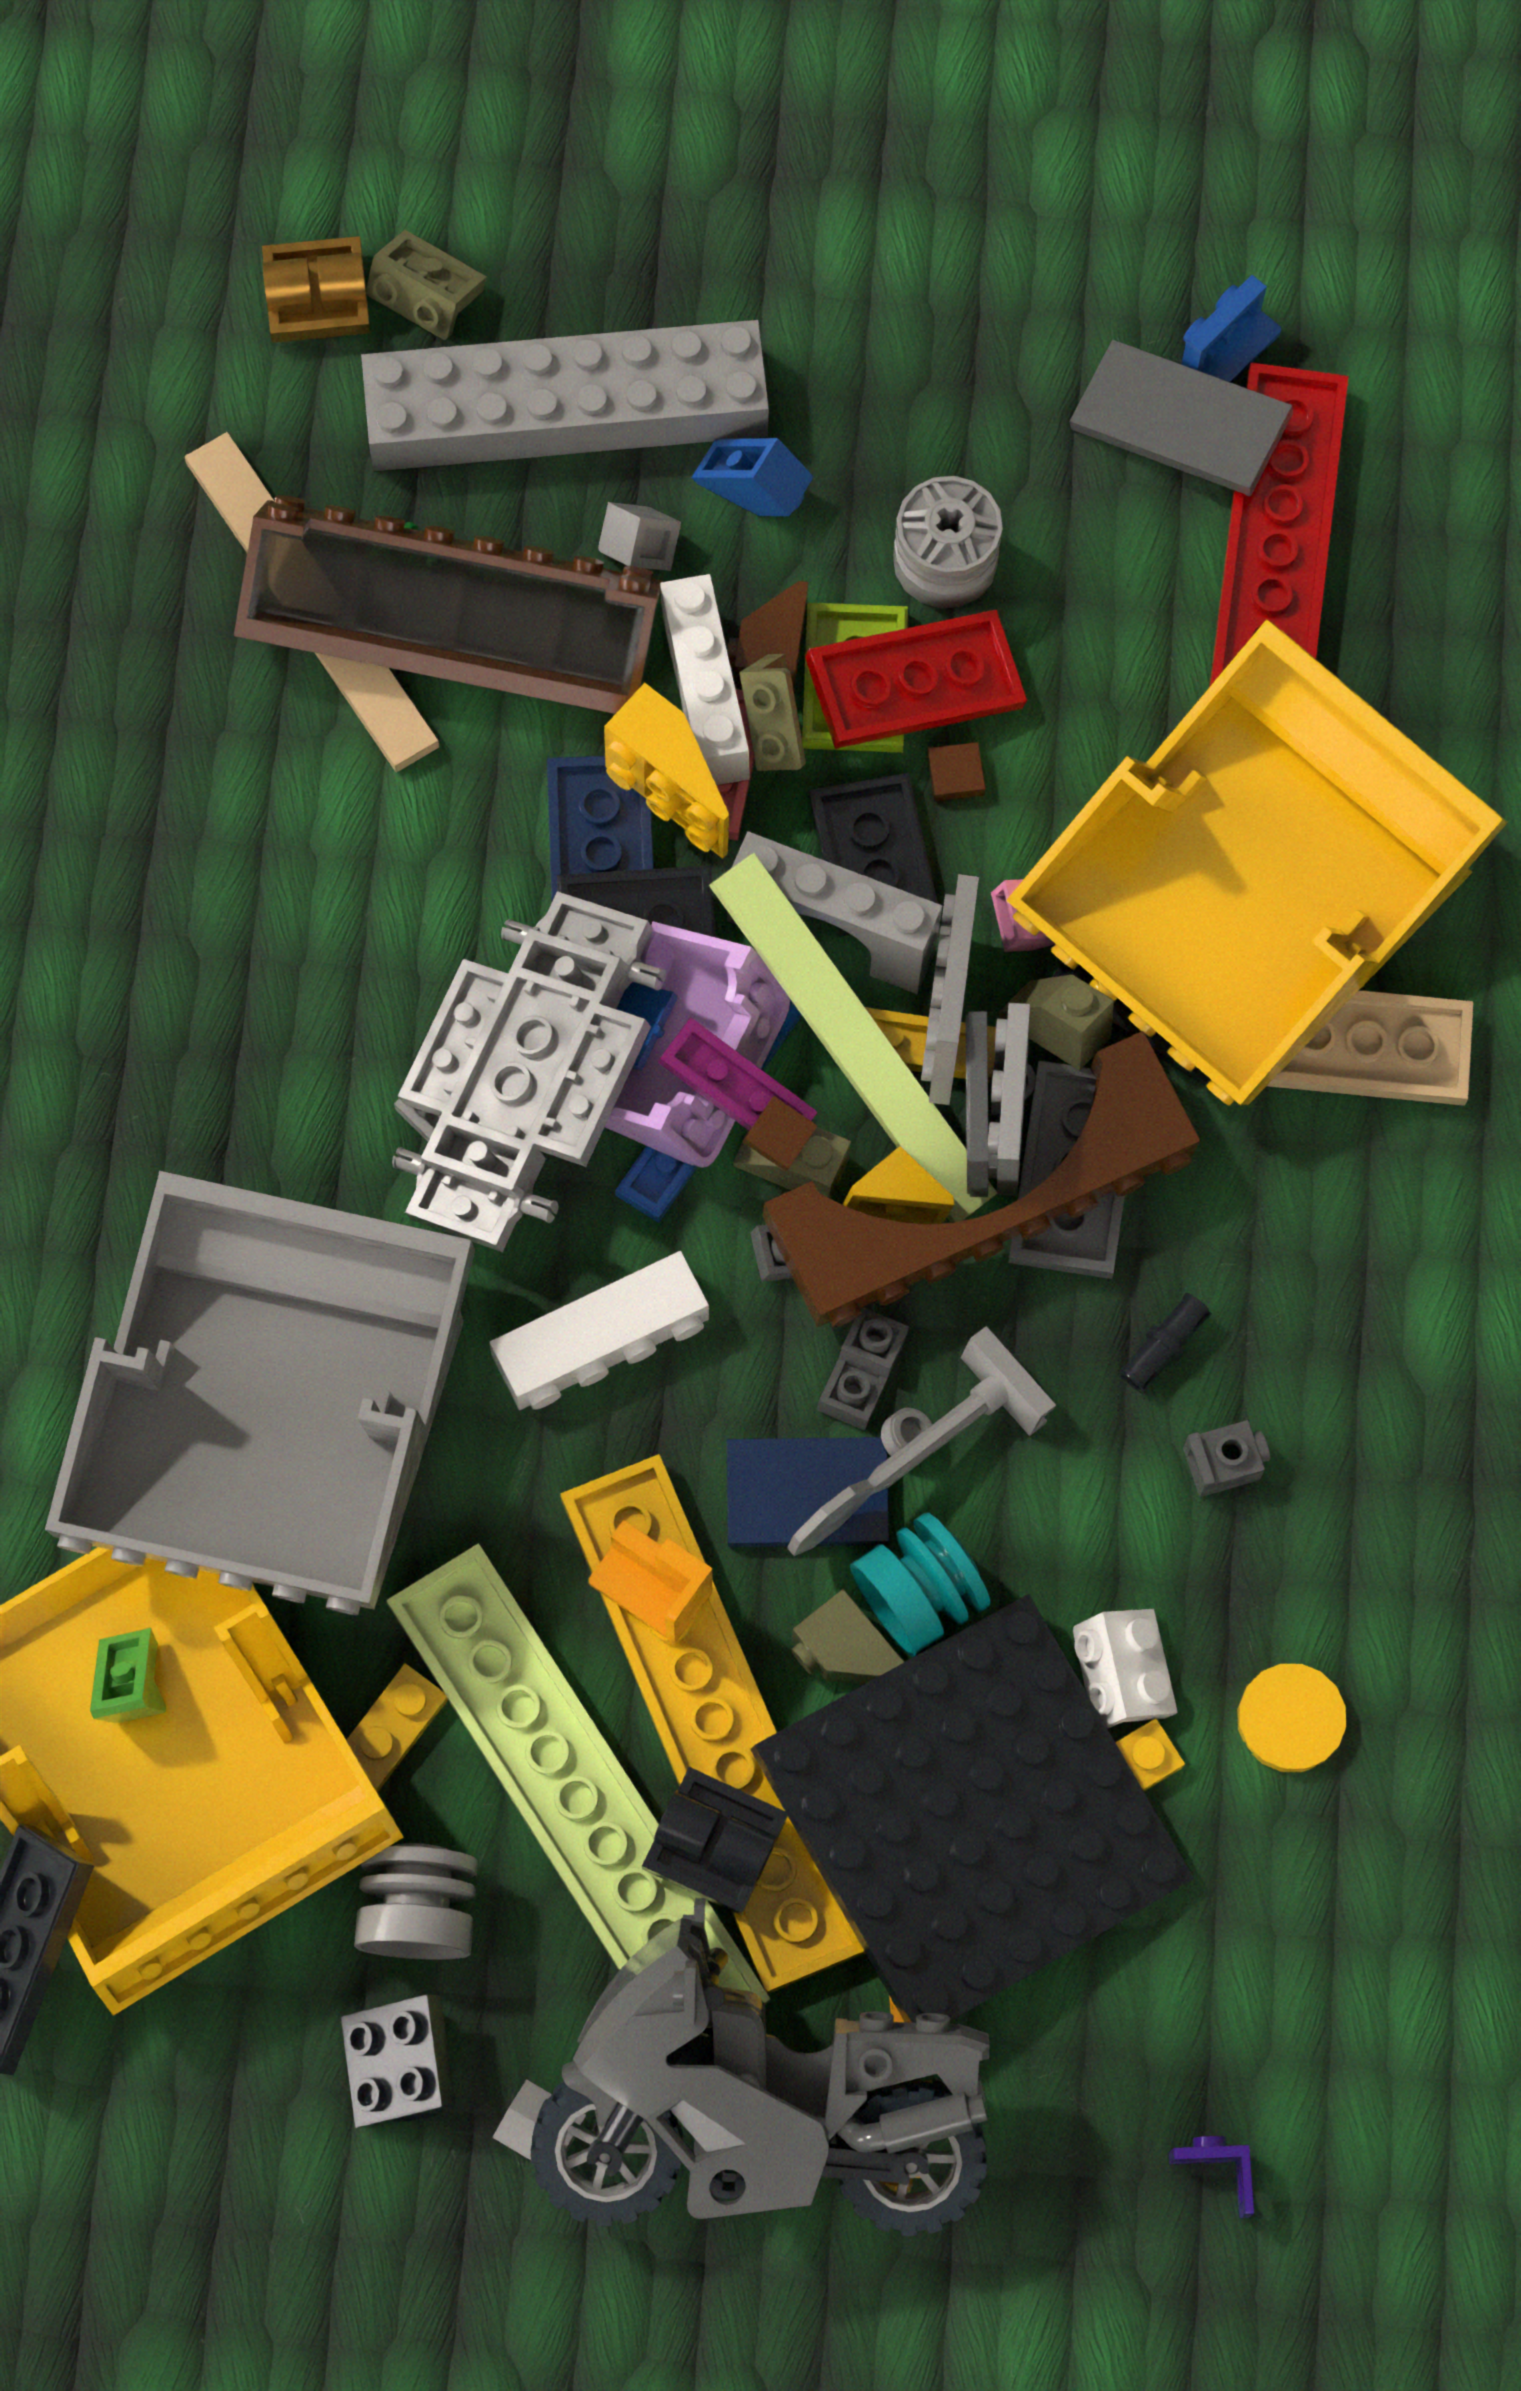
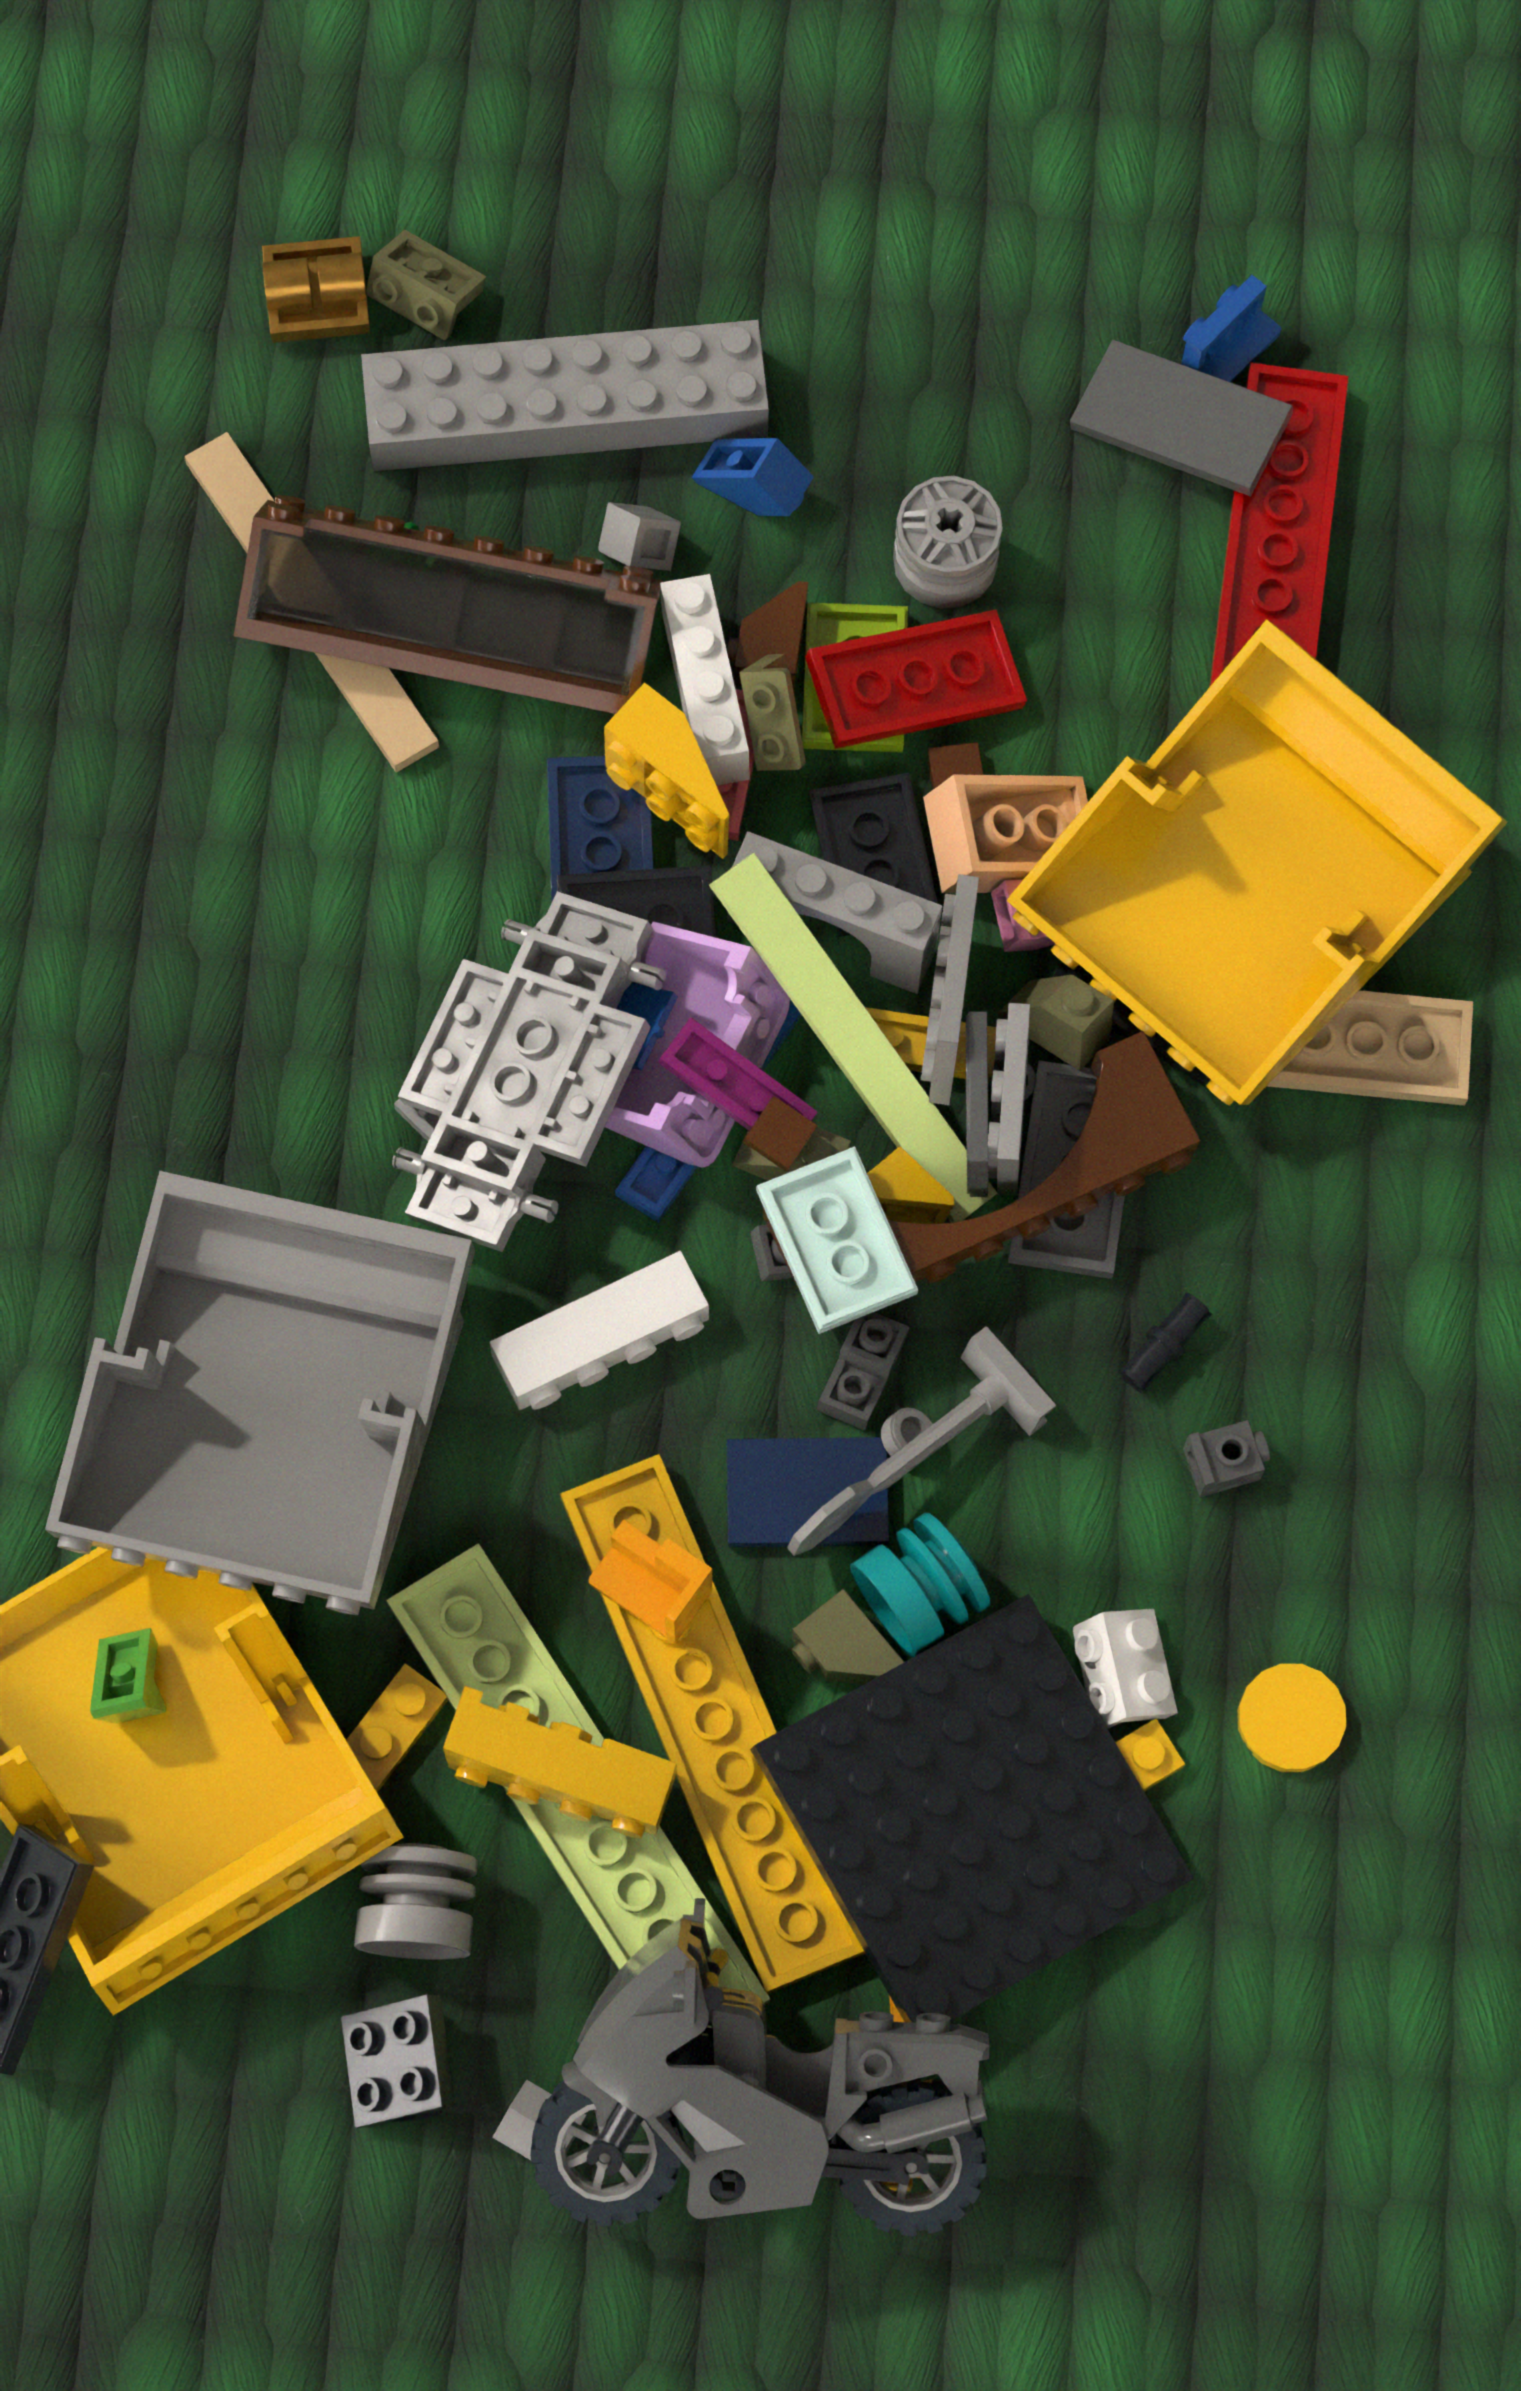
black plate [642,1767,788,1916] -> none
dark purple bracket [1169,2136,1254,2218] -> none
none -> yellow wedge [443,1686,677,1839]
none -> light aqua tile [756,1146,918,1334]
none -> light nougat slope [923,774,1088,893]

